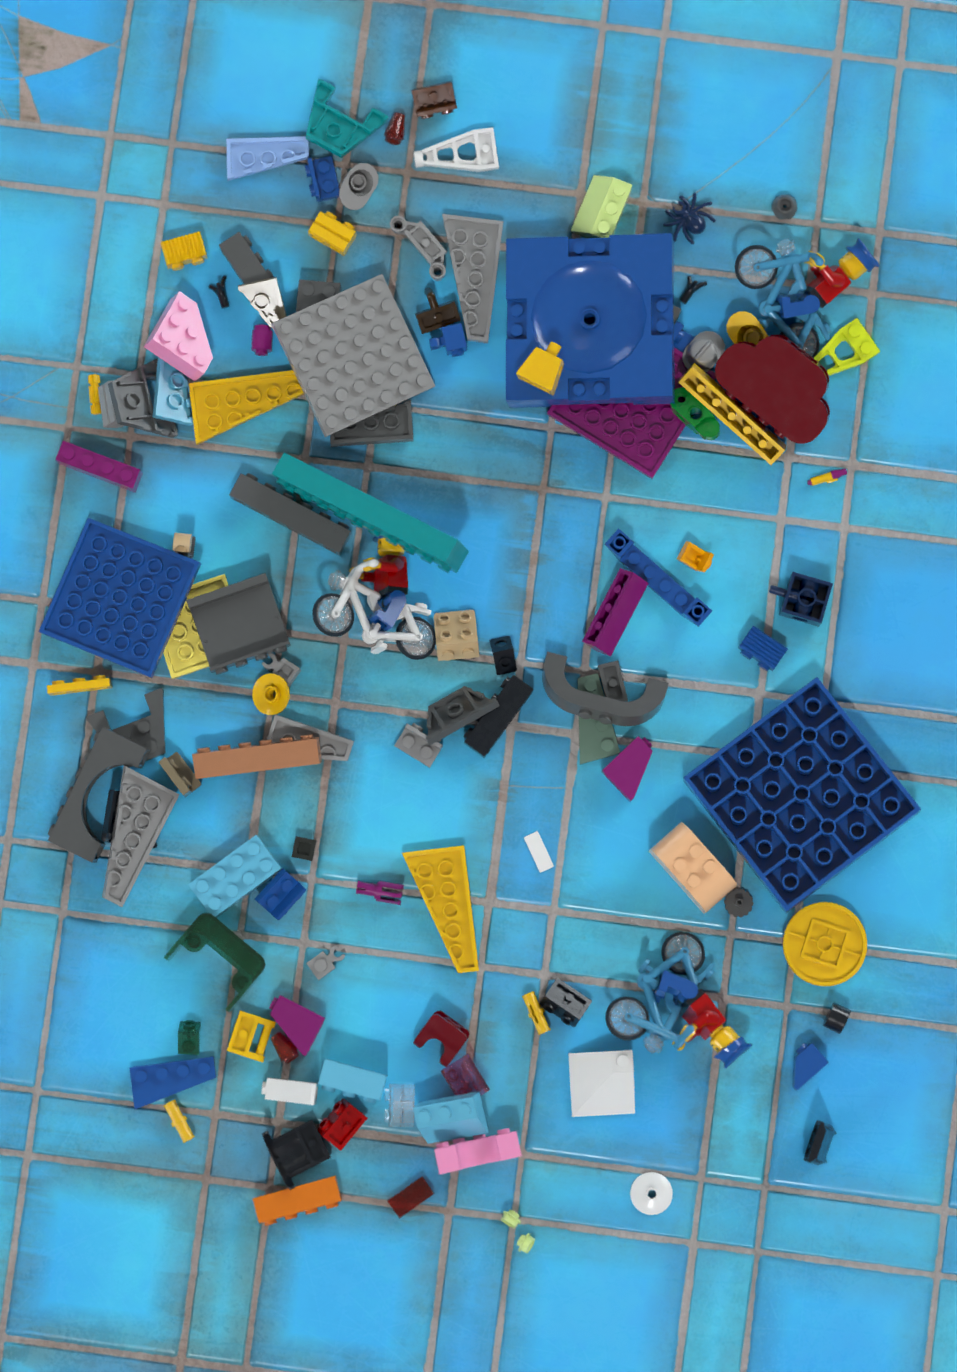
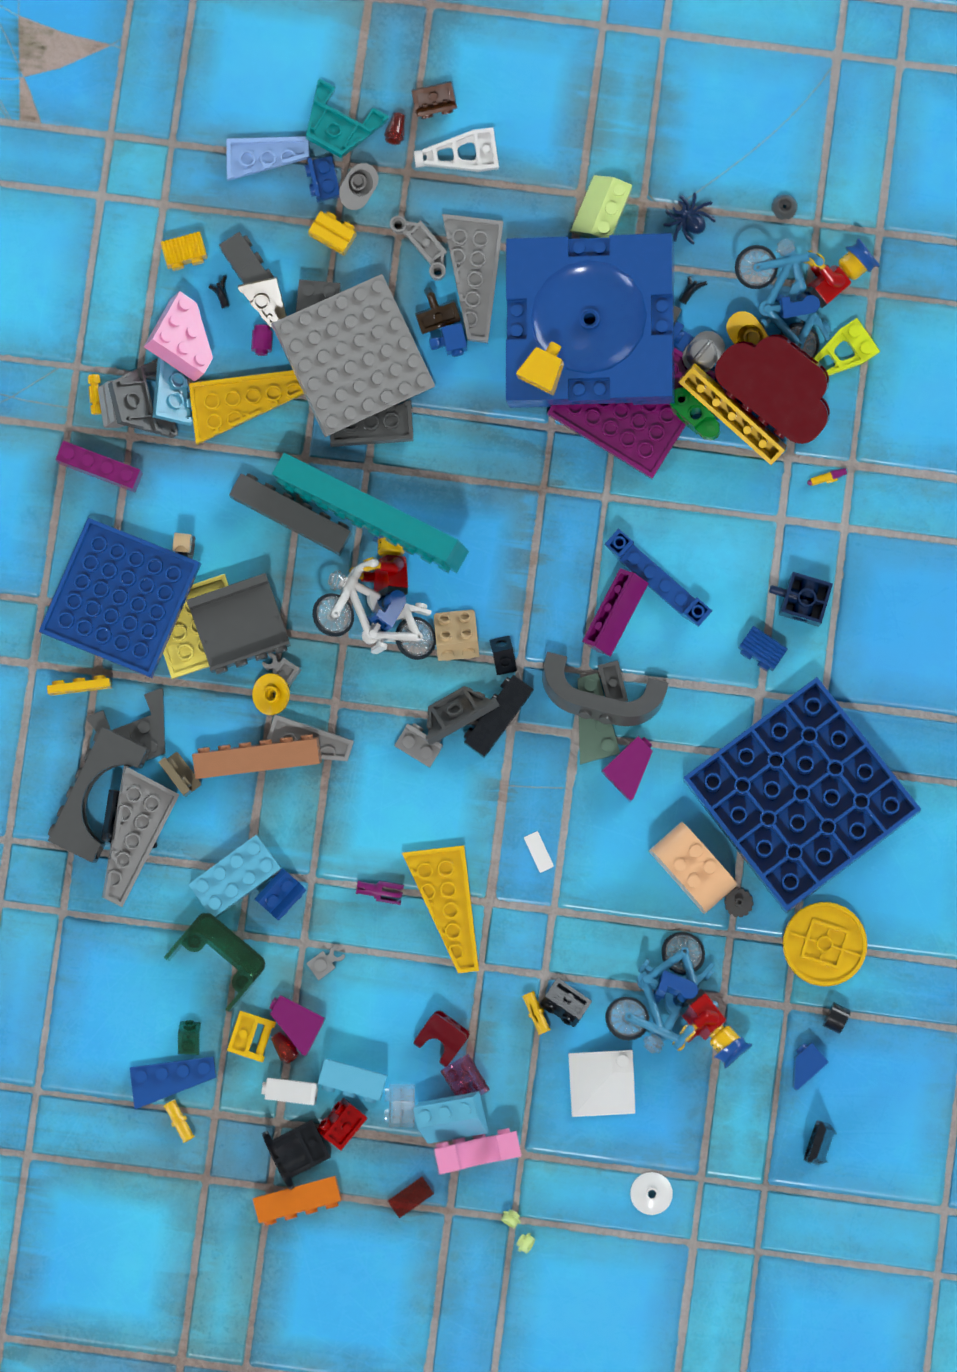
pearl dark grey plate [292,836,317,861] -> none
light orange bracket [677,541,714,572] -> none

